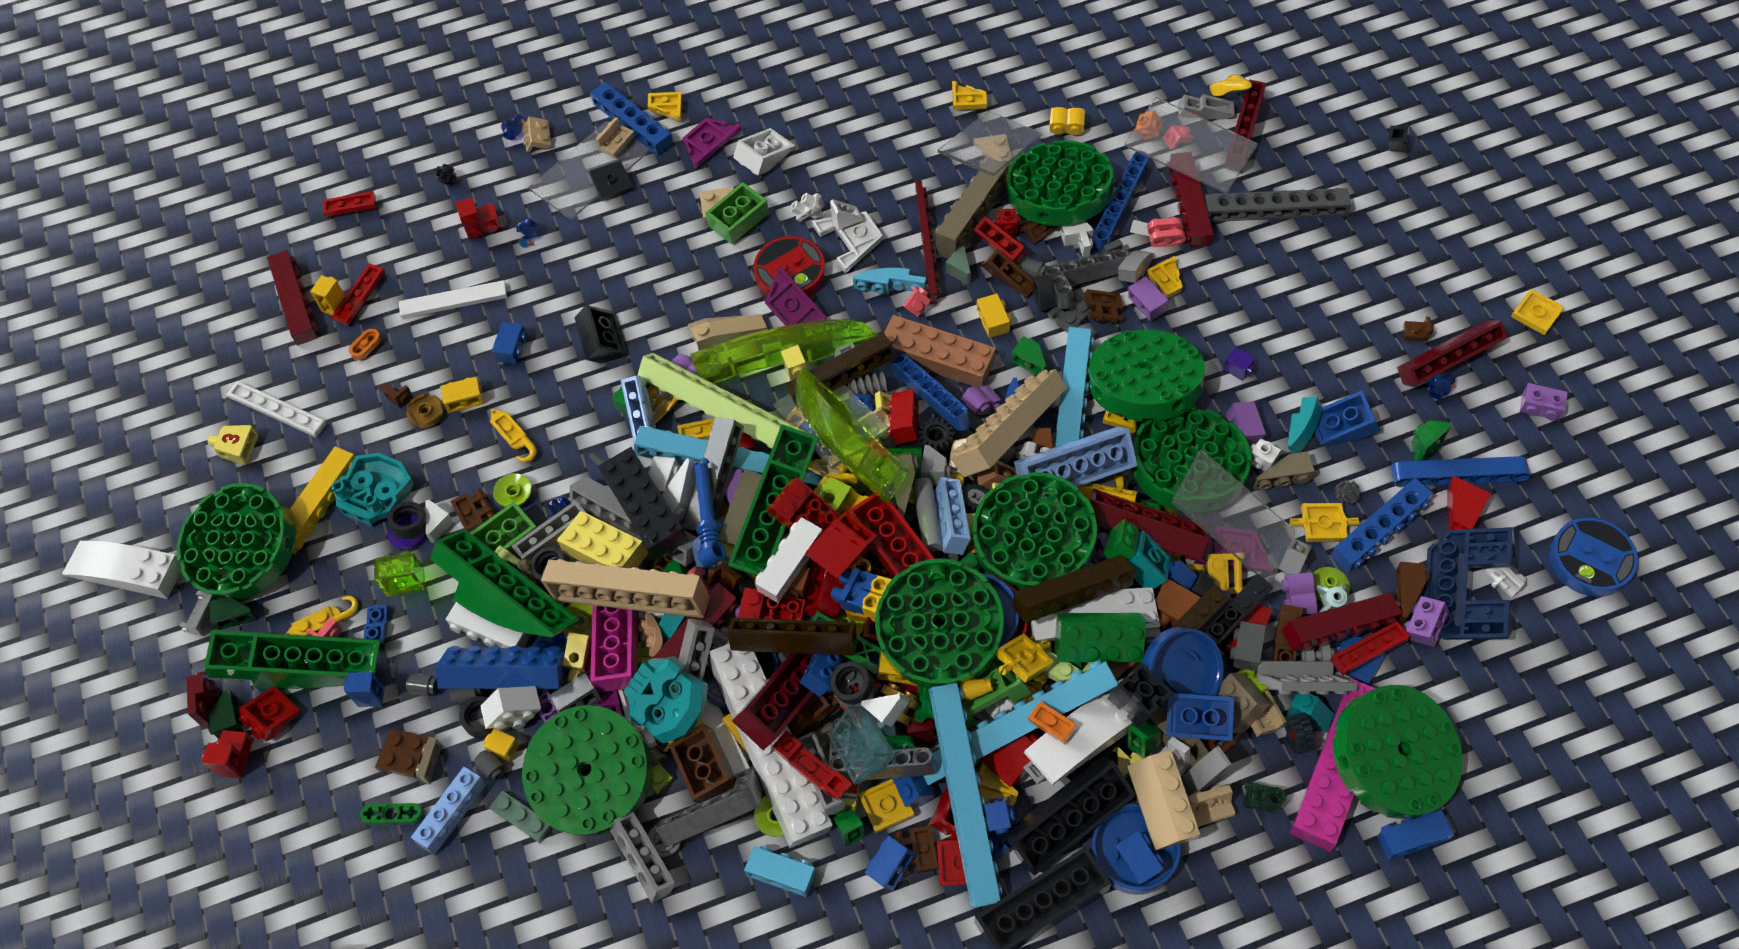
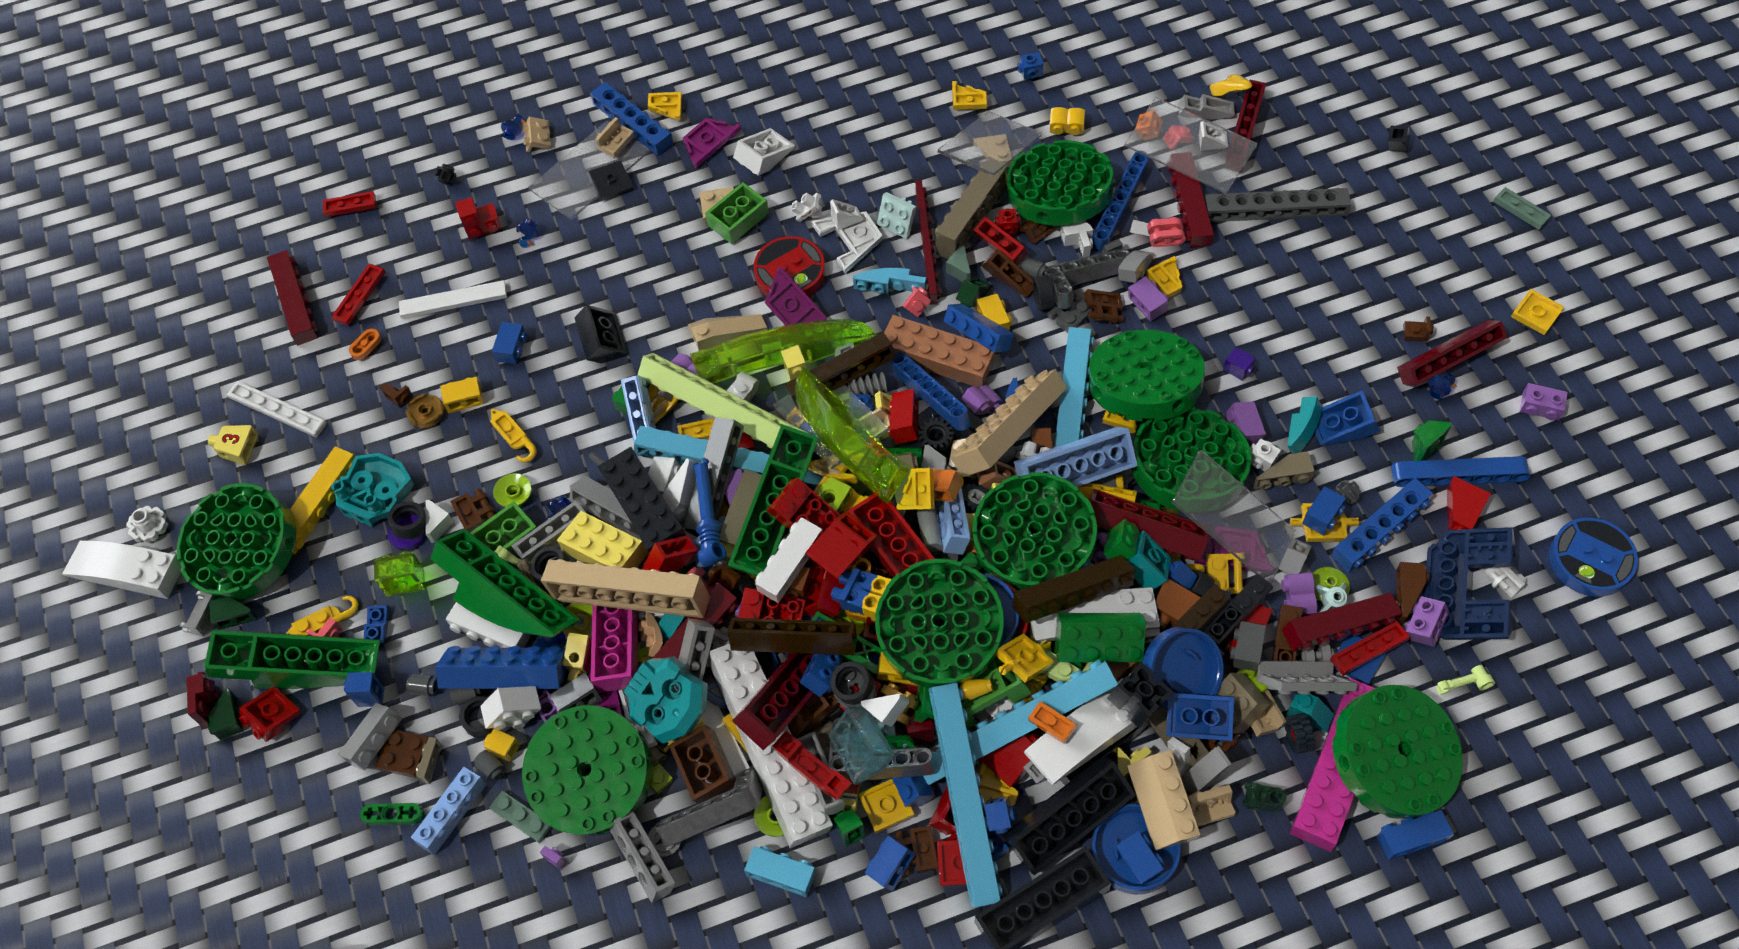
red brick [201,730,254,779] -> none
yellow brick [310,275,345,315] -> none
green slope [1011,336,1046,375] -> none
green slope [1128,722,1161,759] -> none
none -> white plant [126,506,168,543]
none -> light grey brick [338,703,402,771]
none -> medium lavender plate [539,846,566,870]
none -> red slope [642,535,698,573]
none -> white brick [727,371,759,402]
none -> light aqua plate [877,192,916,239]
none -> yellow wing [896,468,935,510]
none -> orange brick [933,468,962,502]
none -> blue brick [943,304,1014,352]
none -> dark green slope [956,277,992,308]
none -> blue brick [1017,52,1044,80]
none -> white slope [1199,121,1228,151]
none -> blue brick [1302,486,1346,536]
none -> yellowish green brick [1436,665,1495,695]
none -> sand green plate [1493,187,1551,230]

